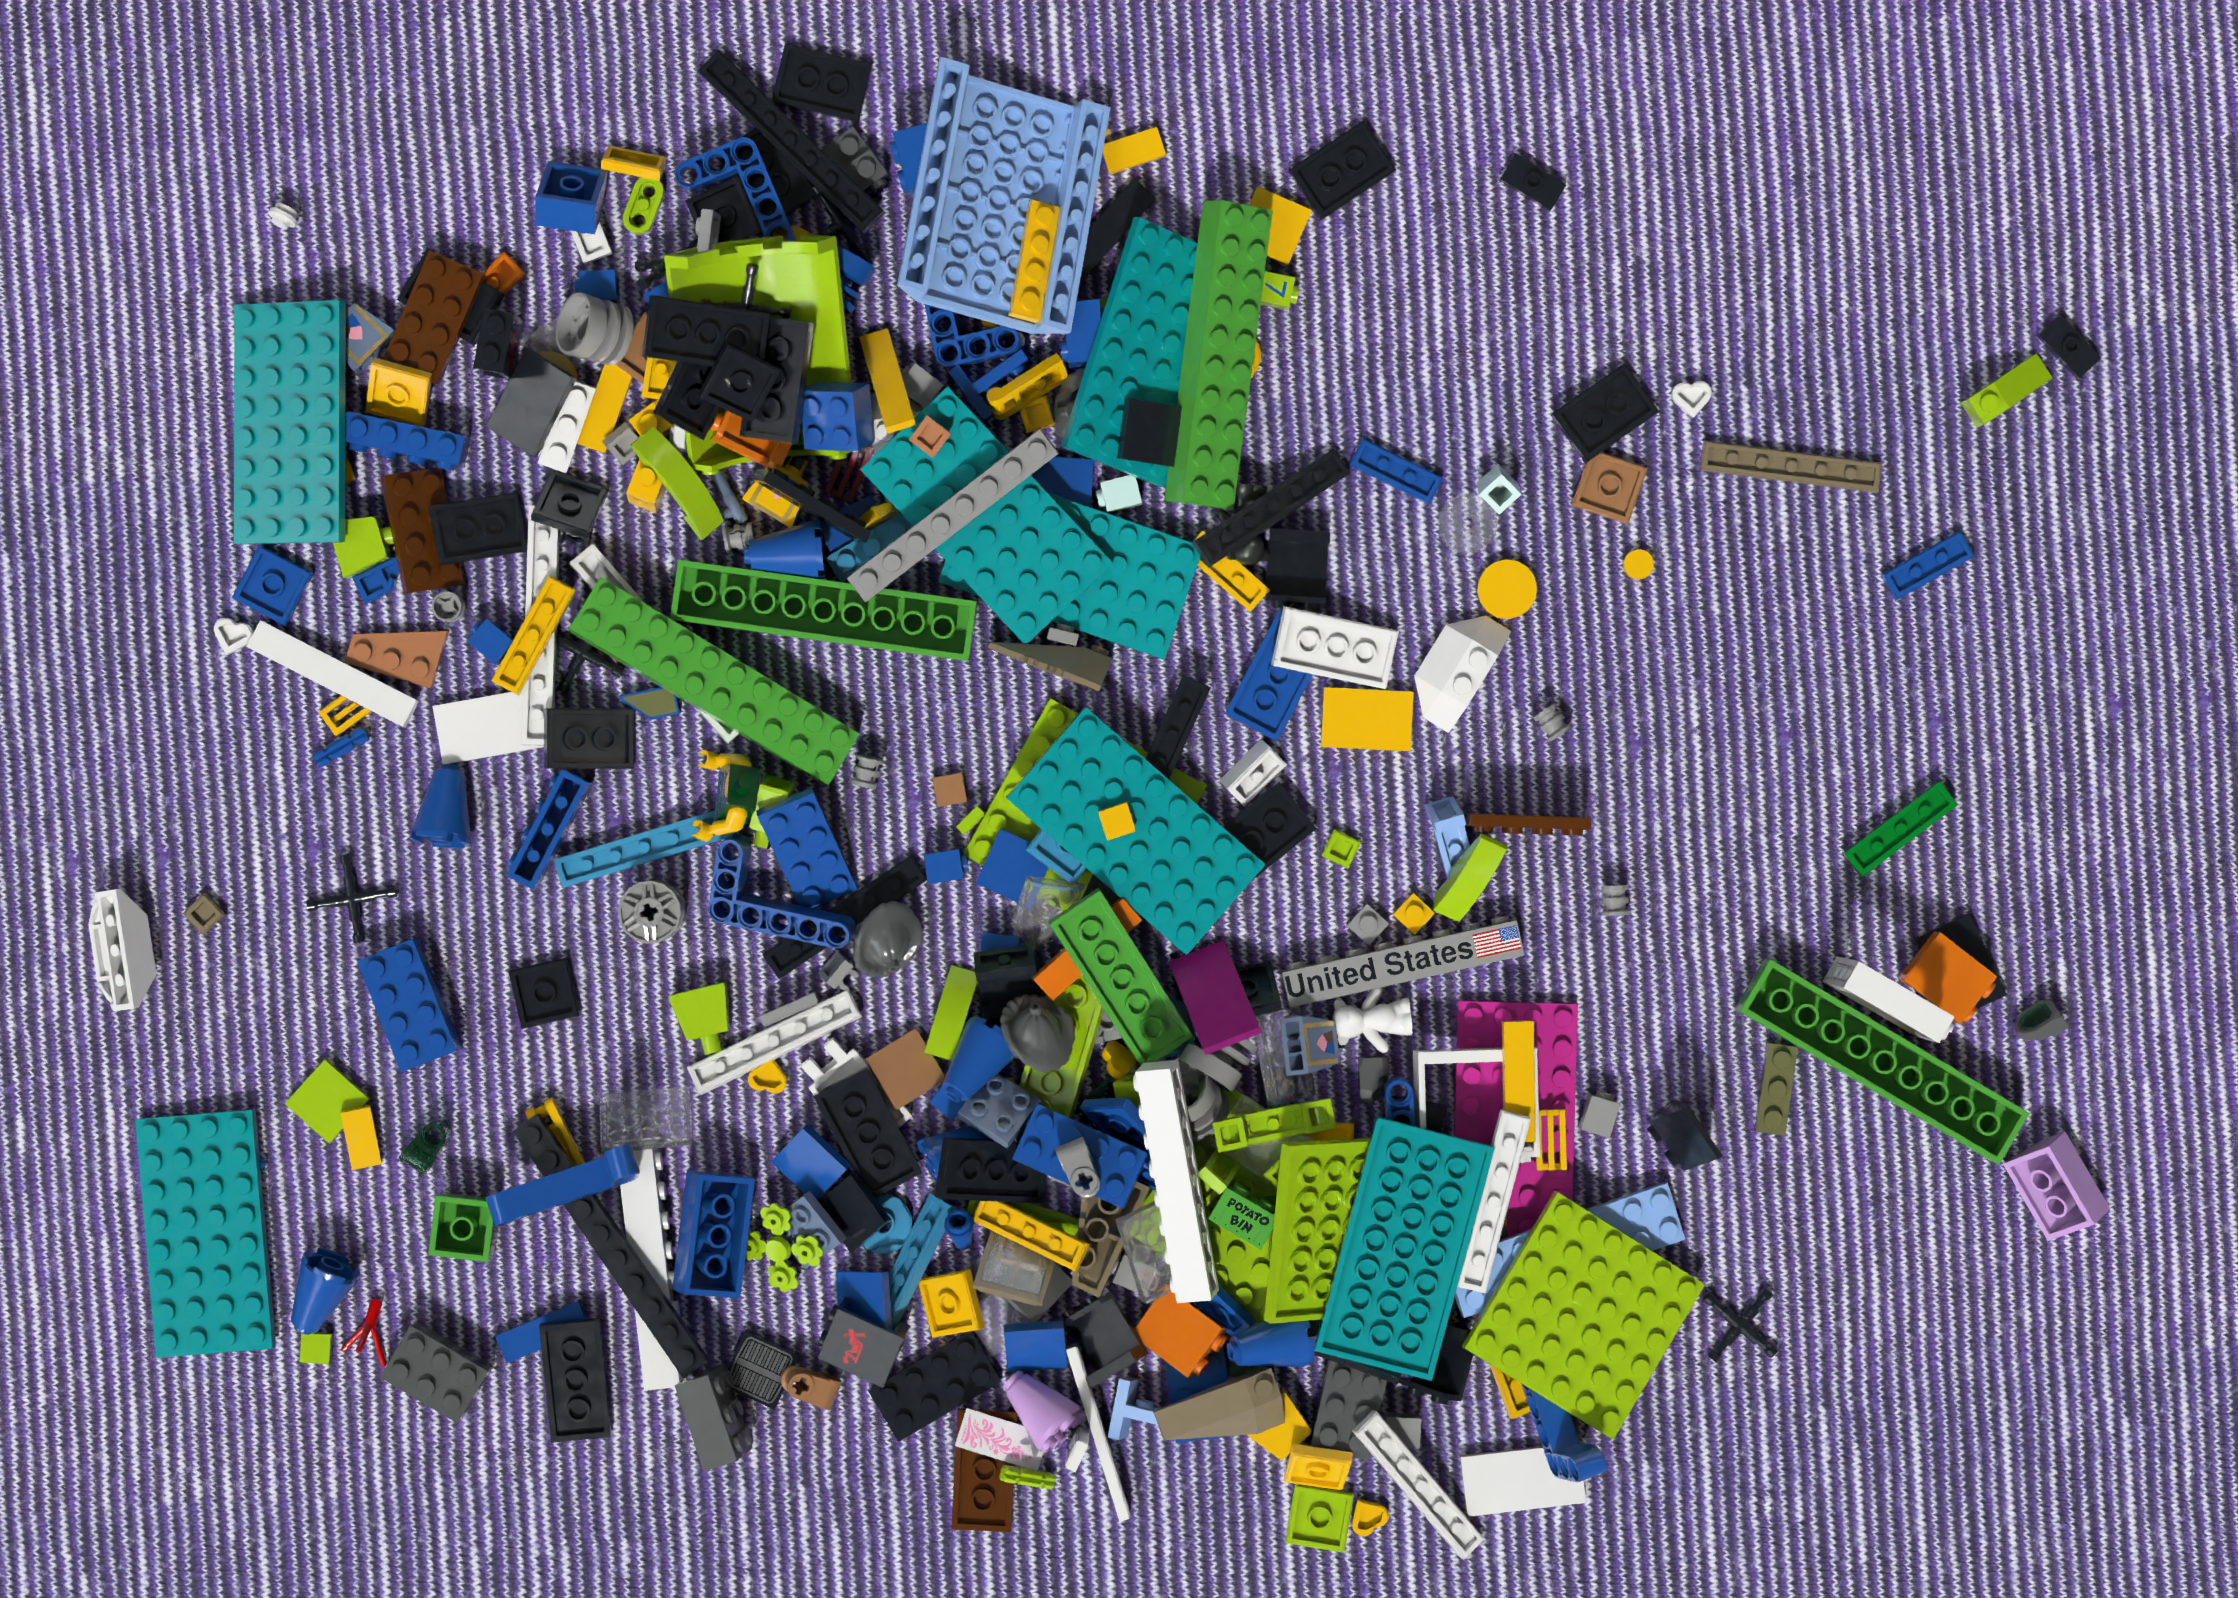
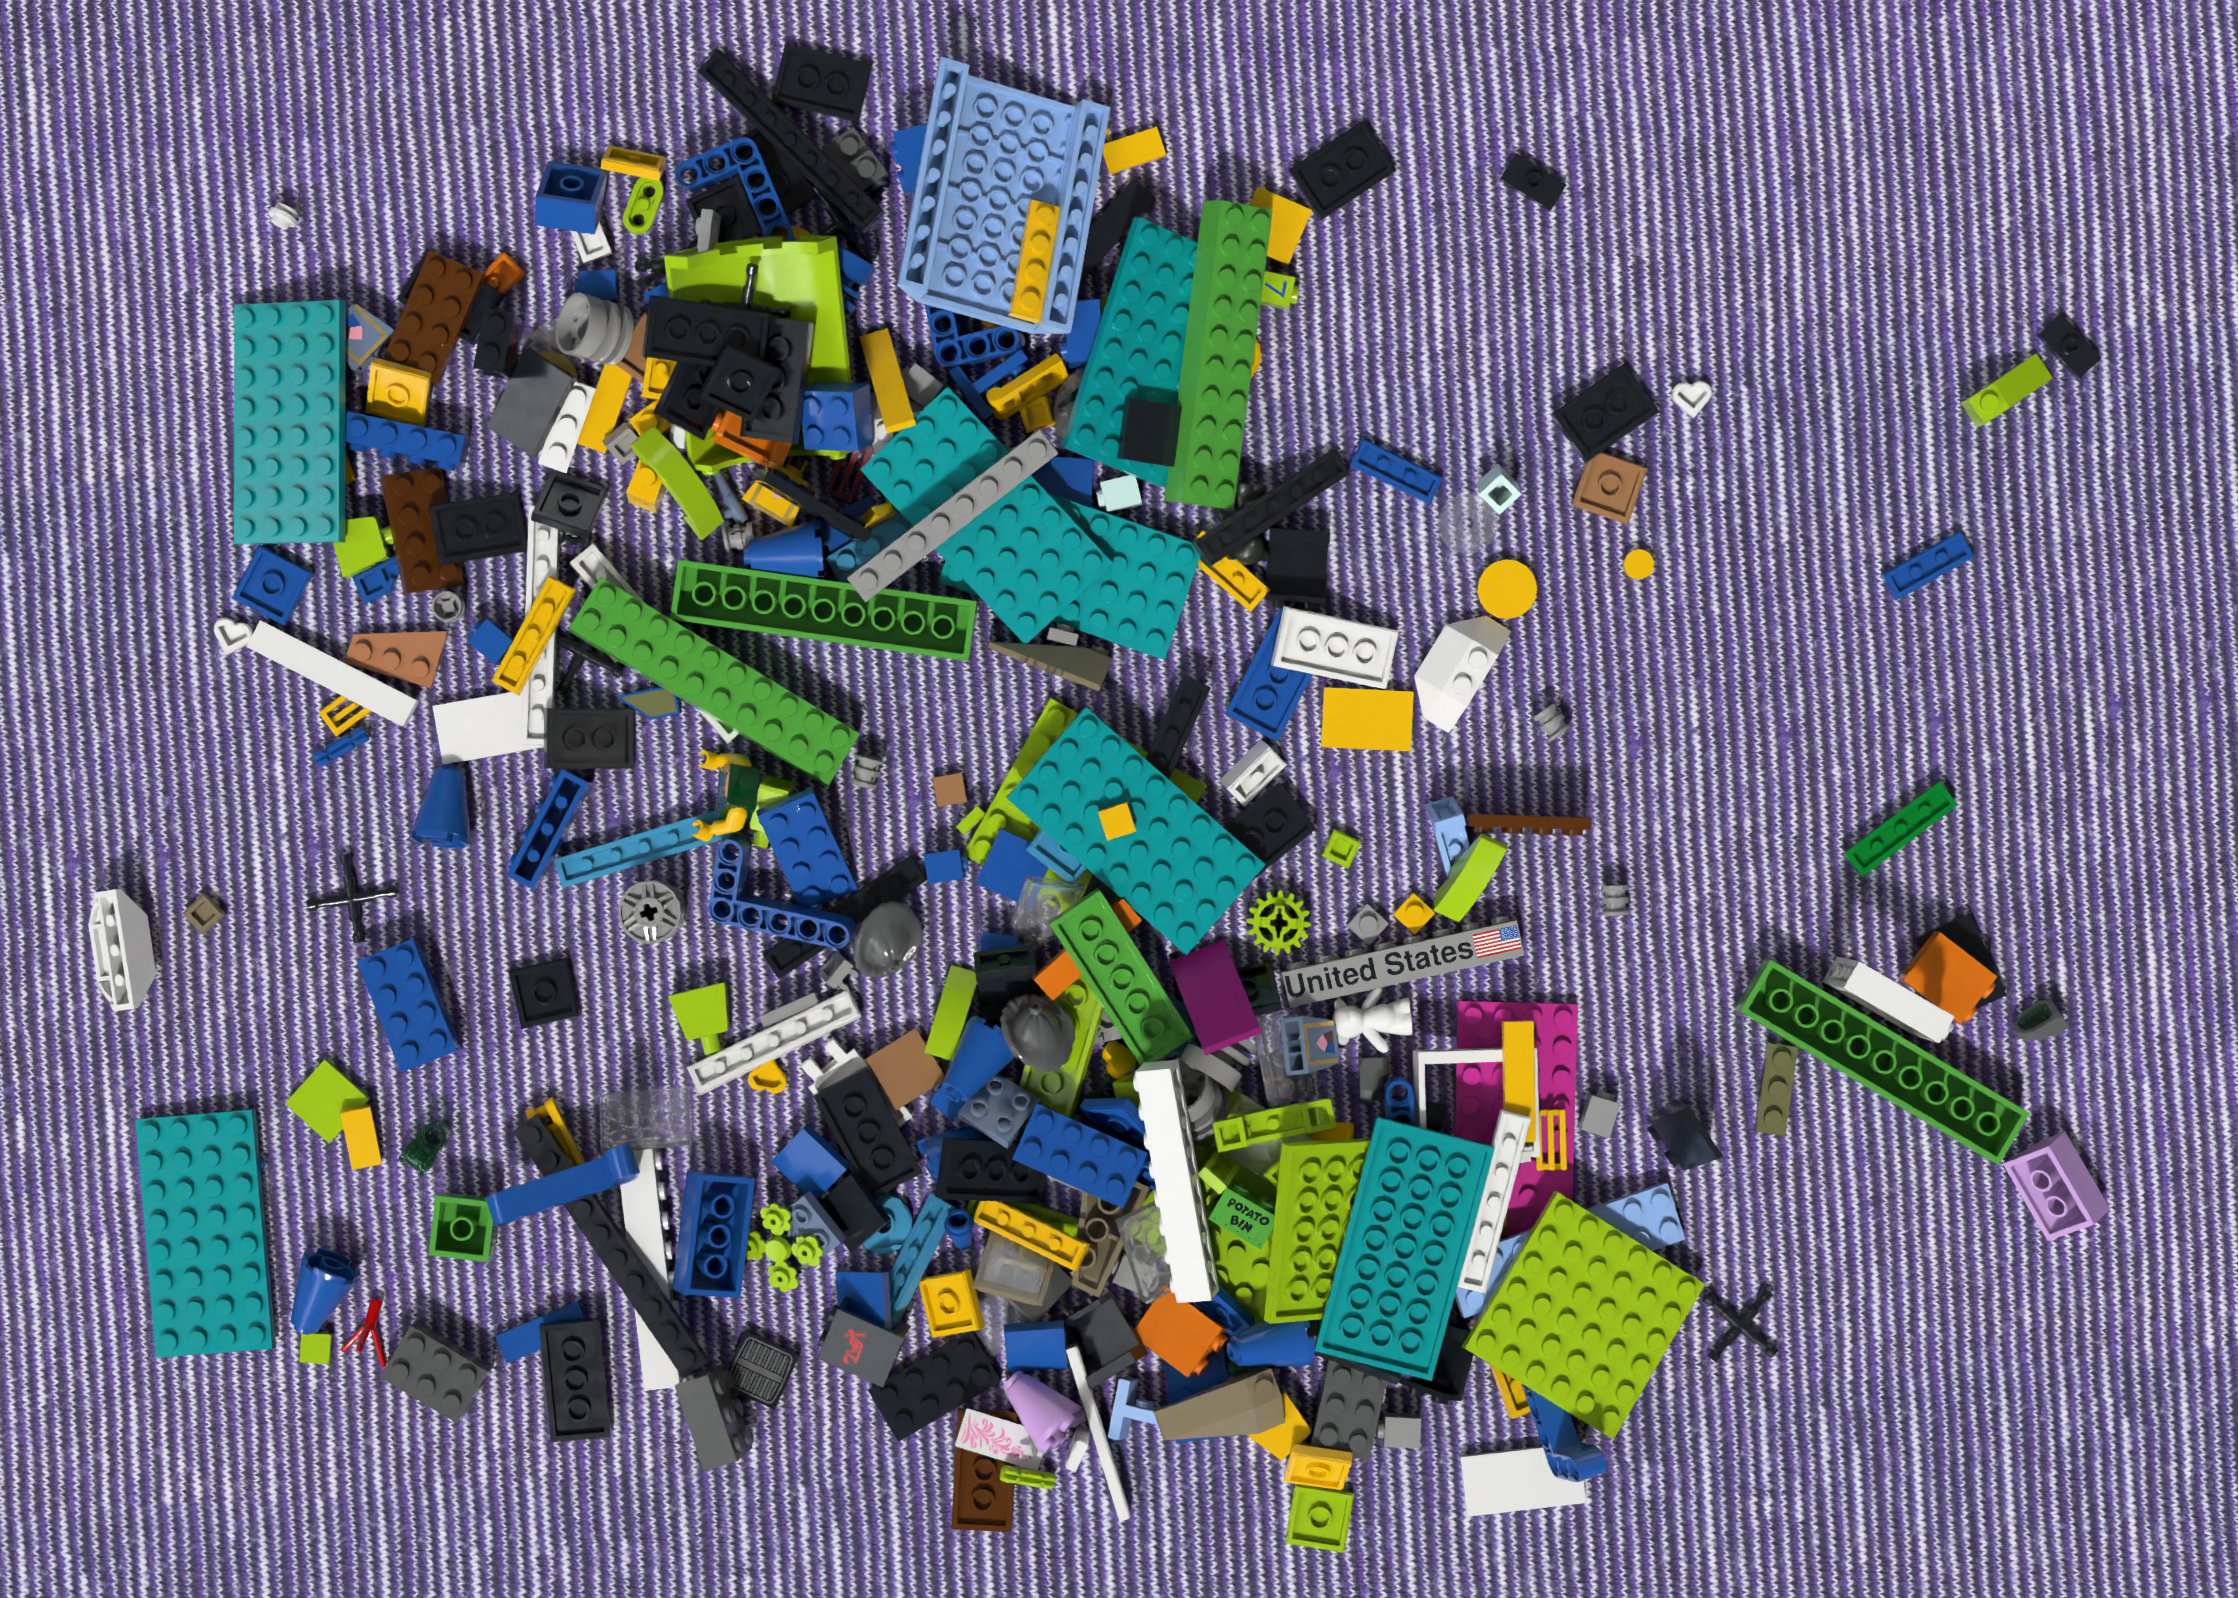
medium nougat piece [780,1365,842,1410] -> none
nougat plate [909,415,952,458] -> none
light grey piece [1055,1136,1100,1198] -> none
white tile [1352,1410,1485,1559] -> none
yellow tile [1352,1498,1389,1536] -> none
dark tan tile [1699,440,1882,493] -> none
none -> lime gear [1246,890,1311,955]

